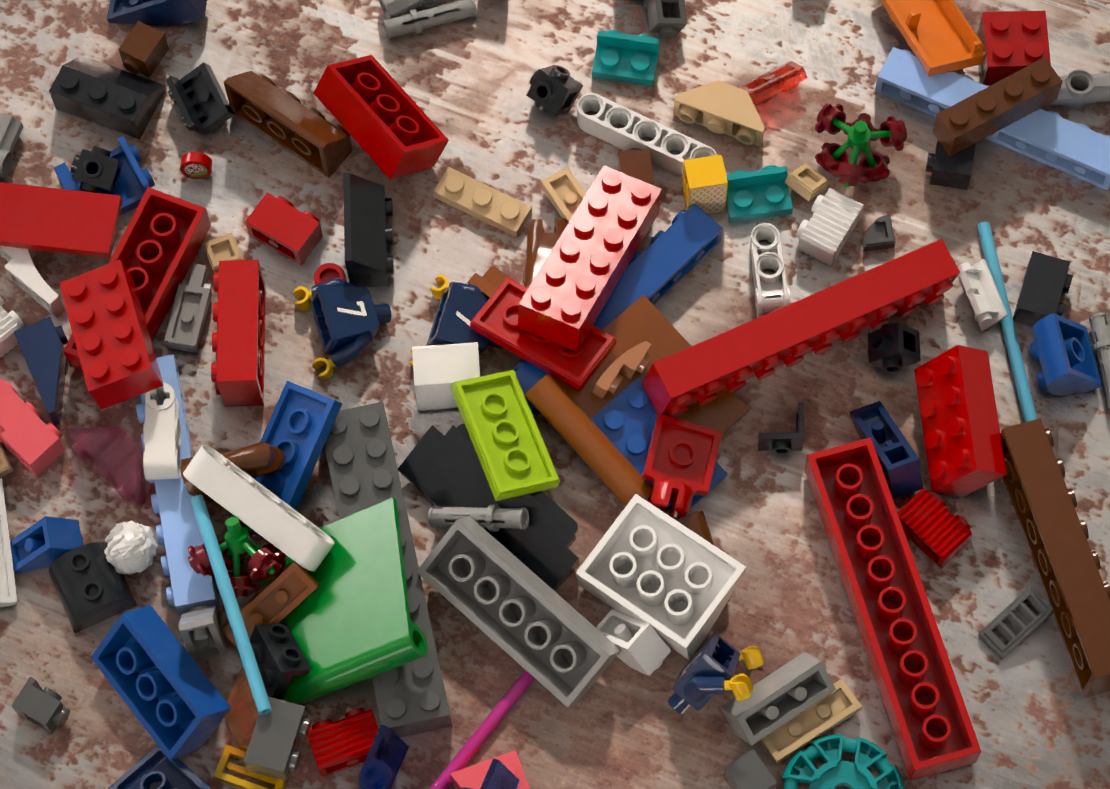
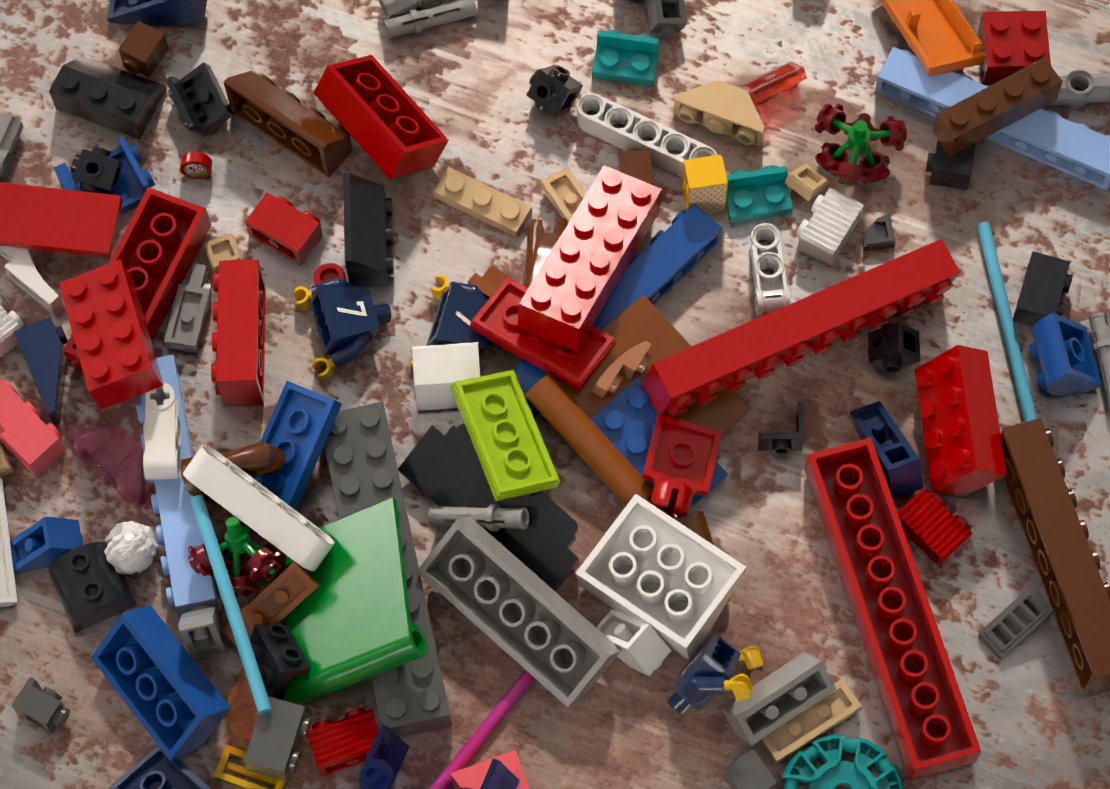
white hinge [957,259,1008,331] -> none

